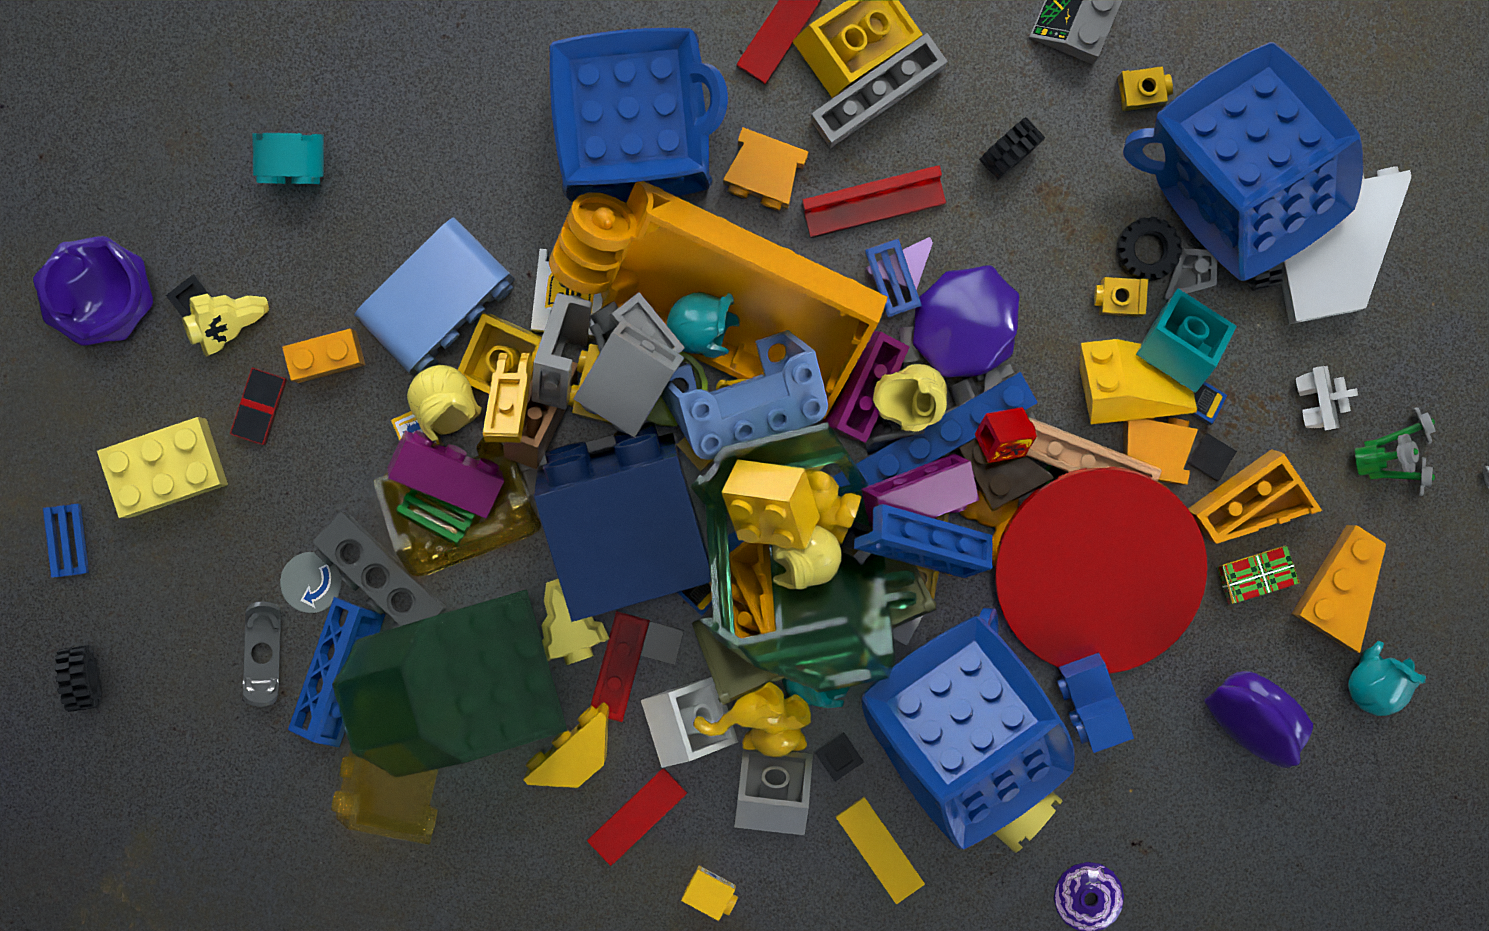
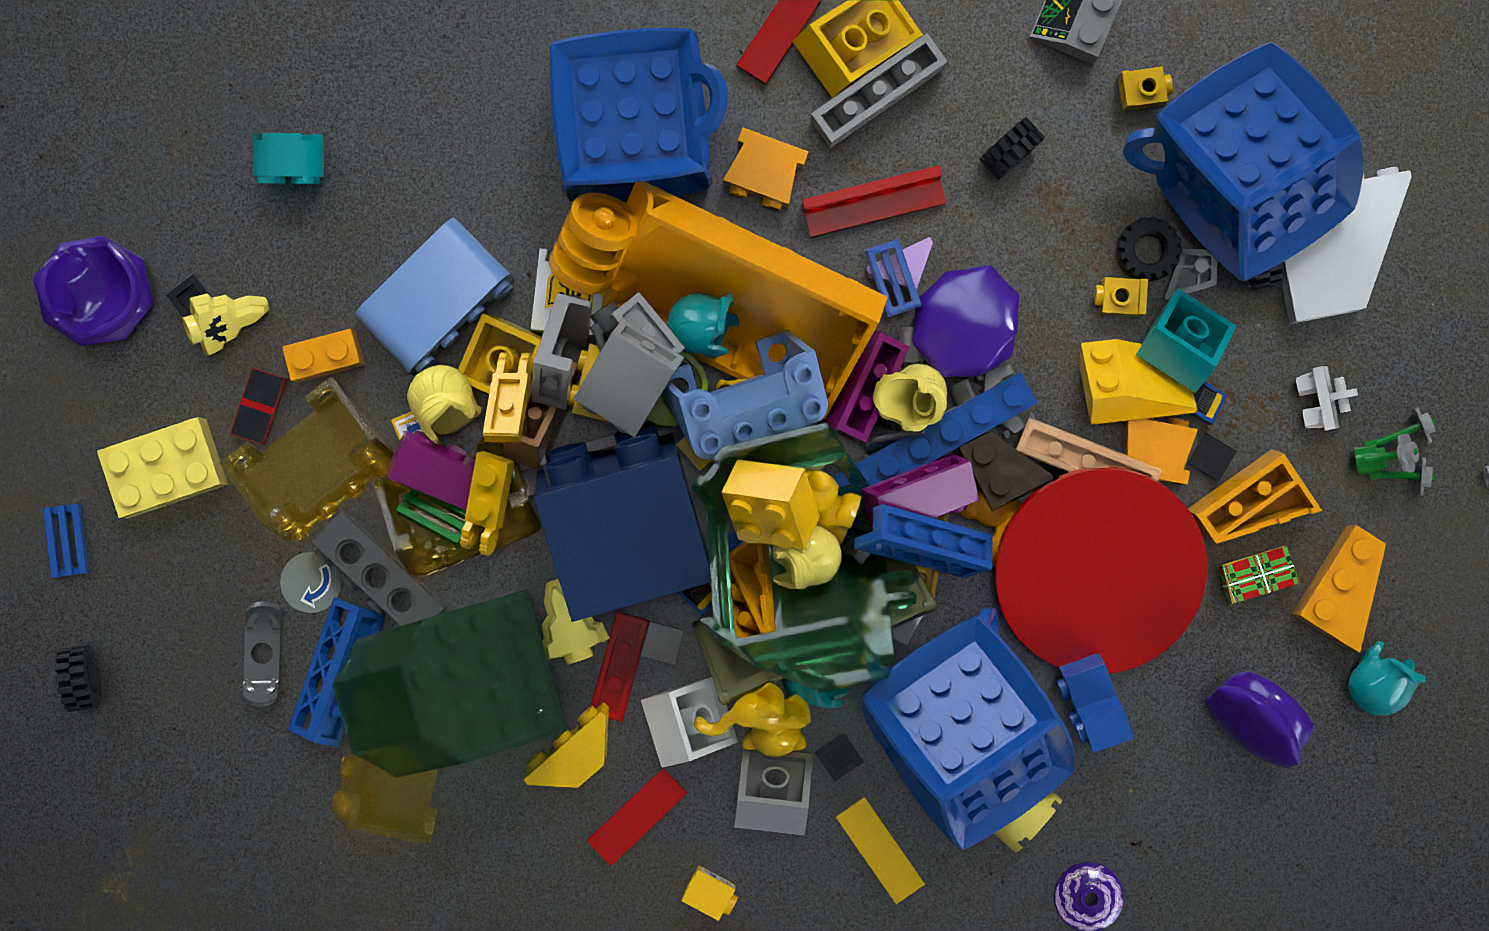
red brick [974,407,1037,463] -> none
none -> clear yellow windscreen [220,376,394,542]
none -> yellow hinge [460,451,514,556]

